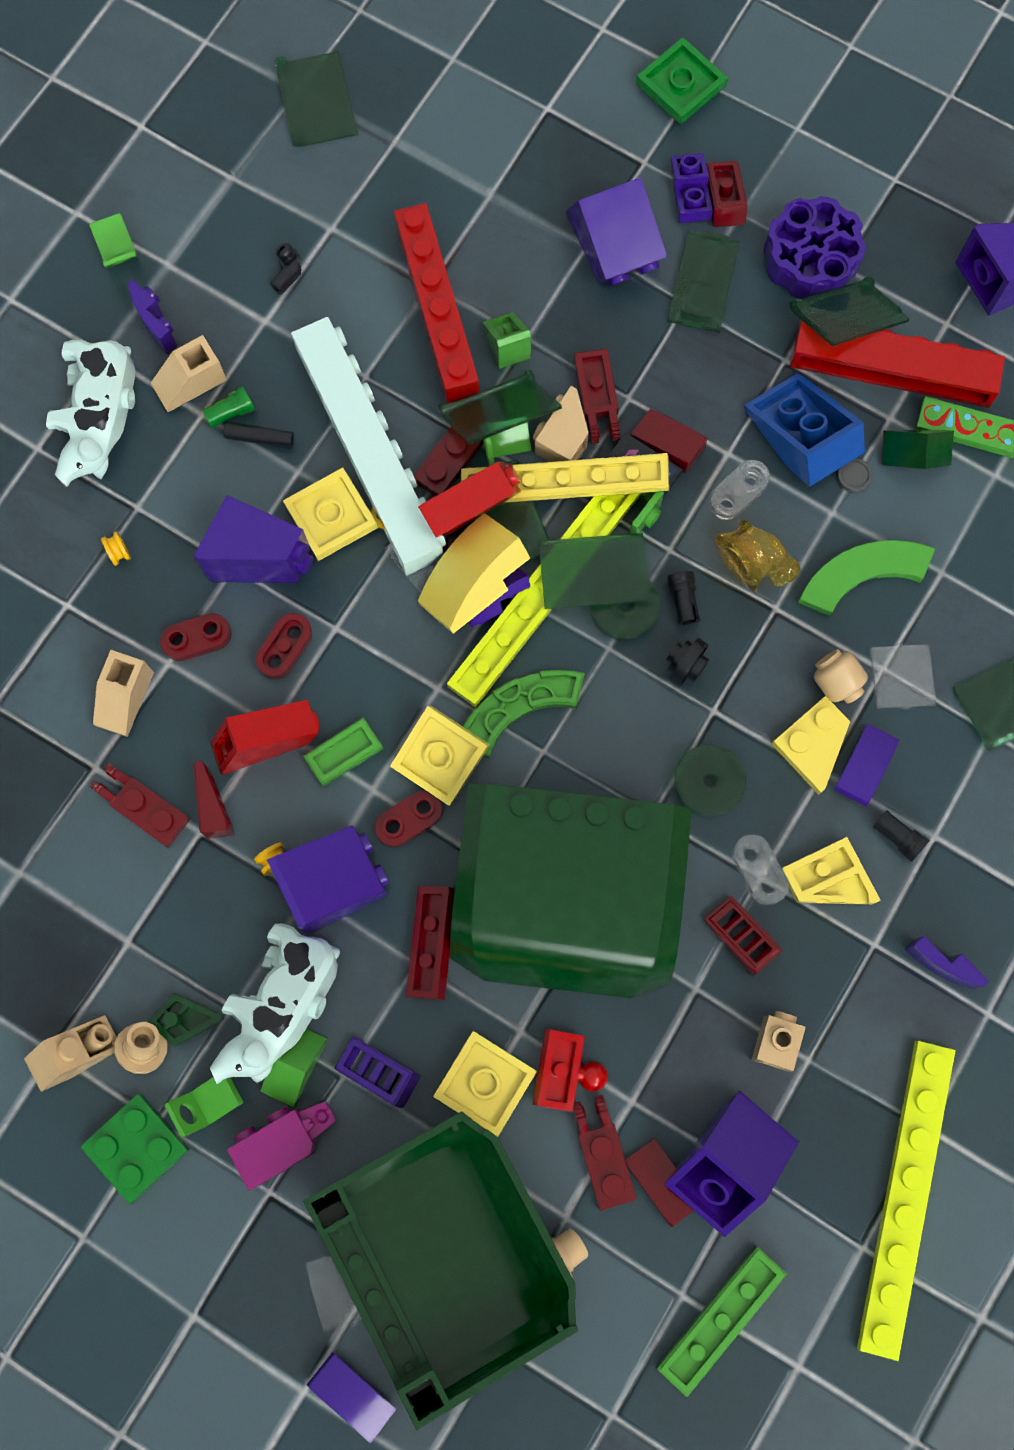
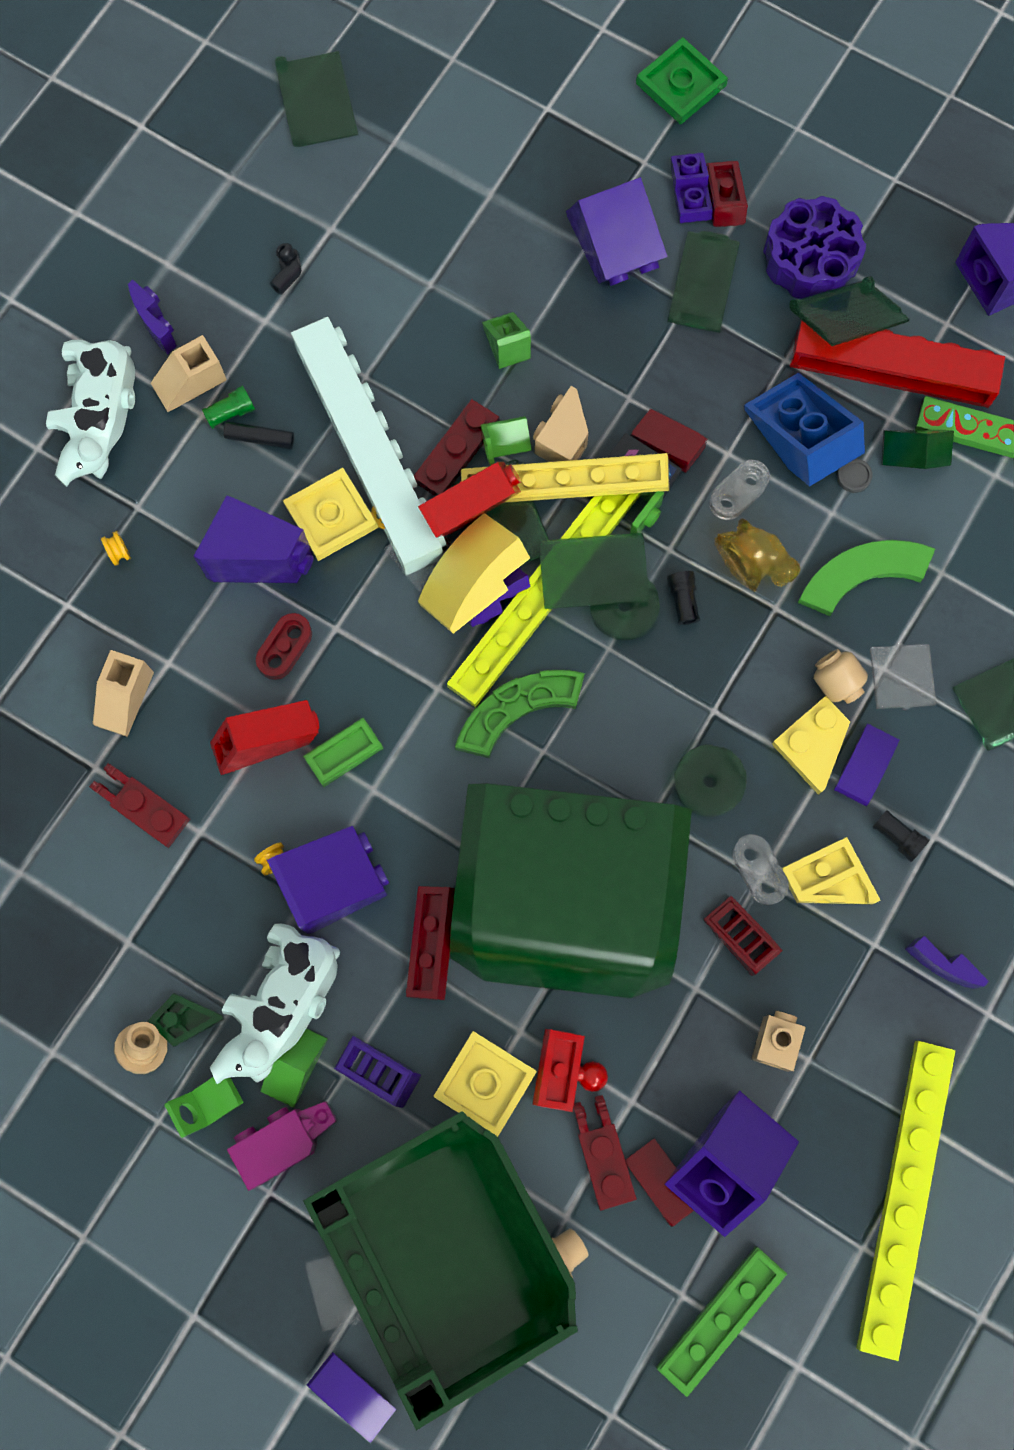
tan slope [24,1015,117,1092] -> none
green plate [81,1093,190,1204] -> none
bright green bracket [89,213,138,268] -> none
dark red plate [160,613,232,661] -> none
dark red slope [193,761,235,839] -> none
dark red plate [375,791,443,848] -> none
light yellow plate [390,705,490,806] -> none
red brick [394,203,480,407] -> none
clear green piece [438,370,562,444] -> none
dark red hinge [574,349,620,444] -> none
black plate [666,637,710,687] -> none

